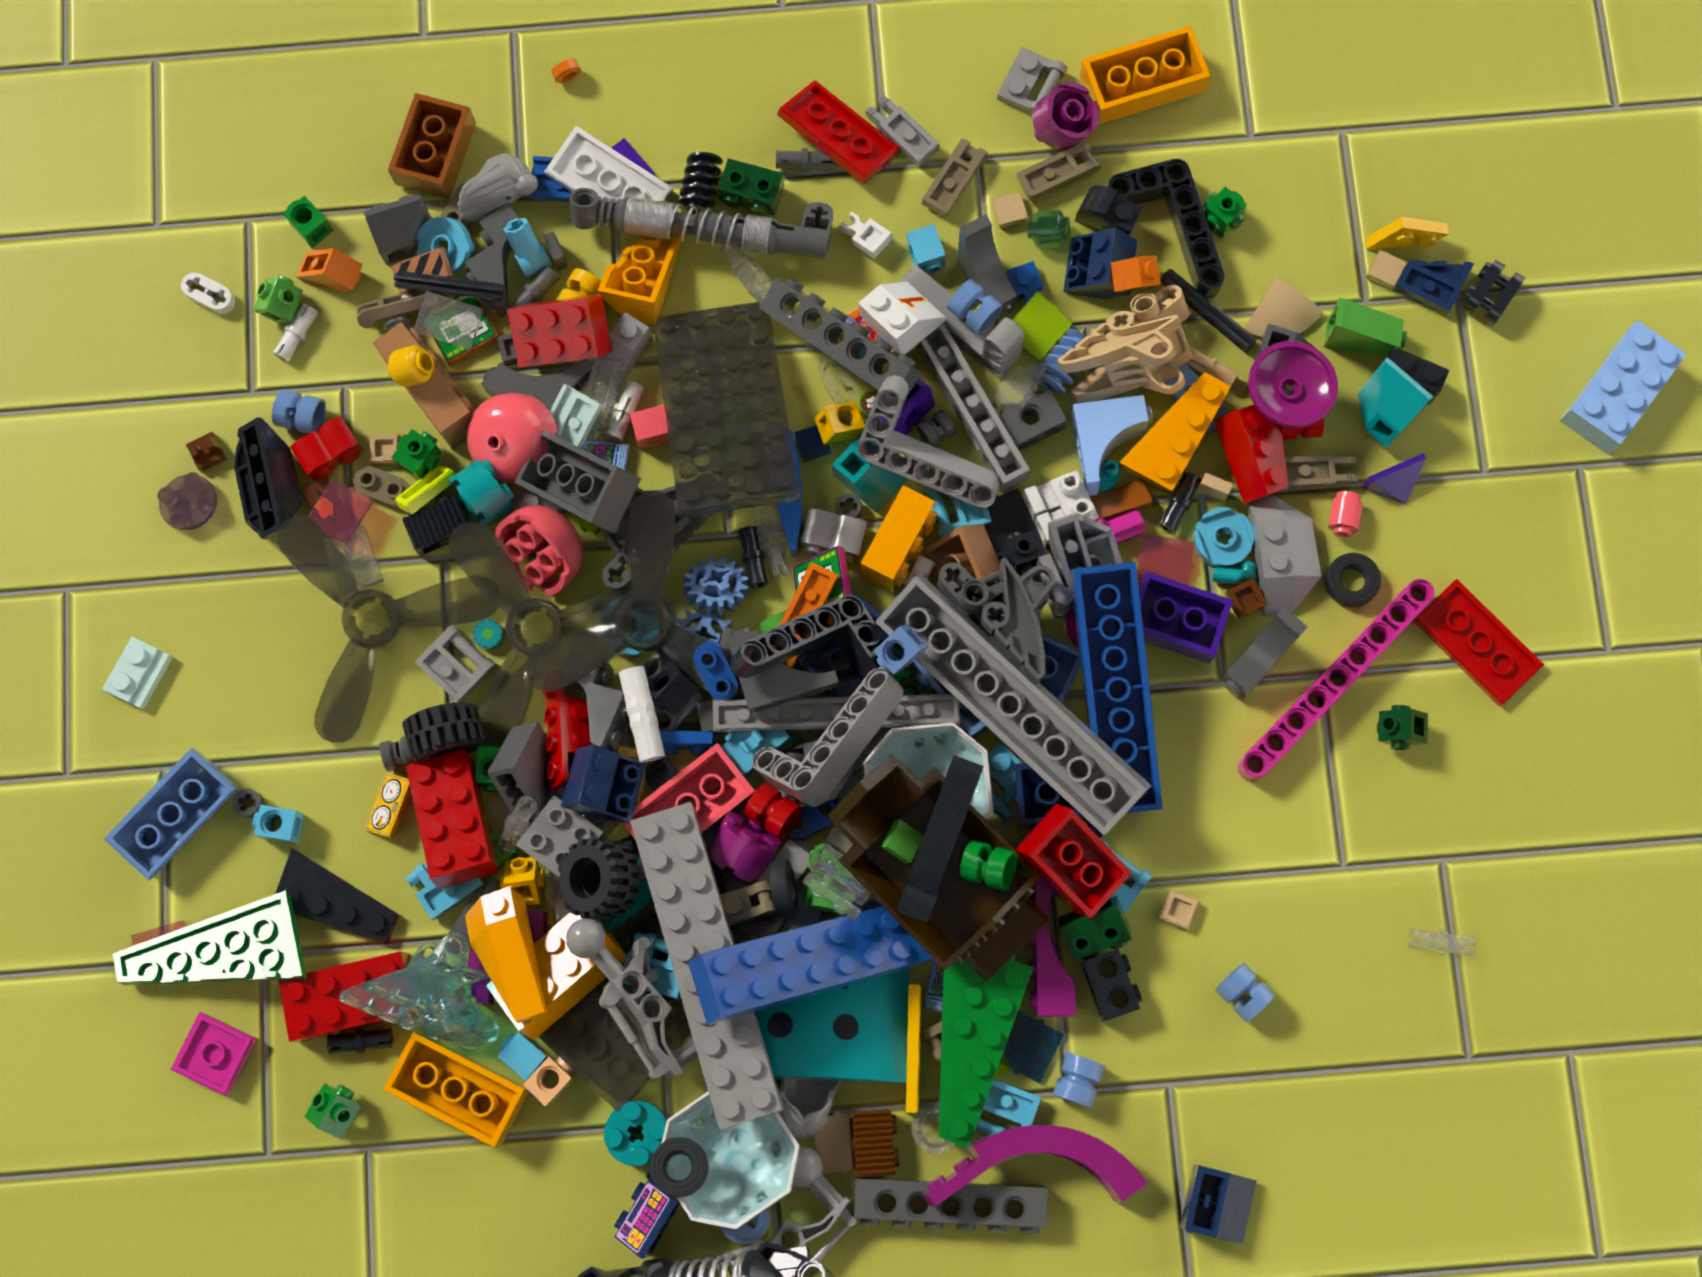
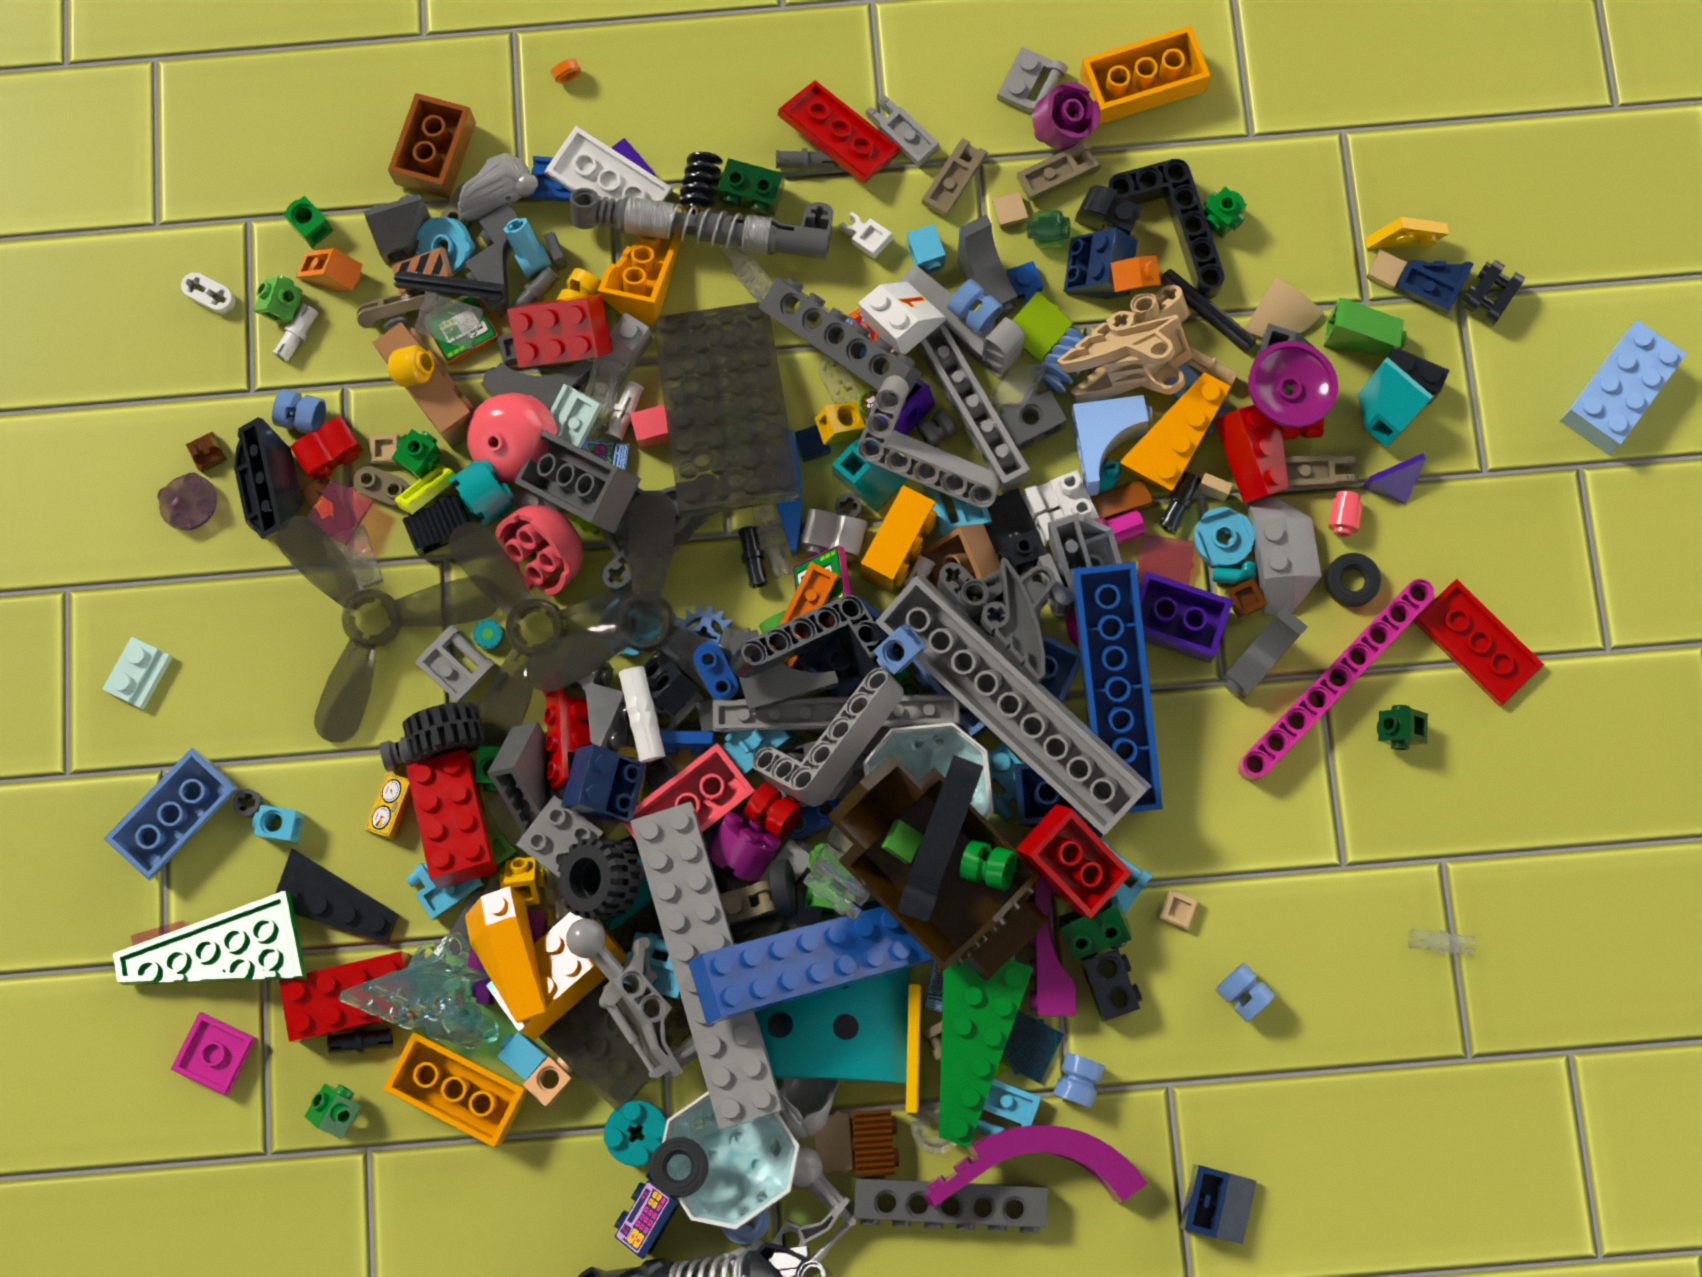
clear pin [498,796,537,851] -> none
medium blue gear [683,556,749,616] -> none

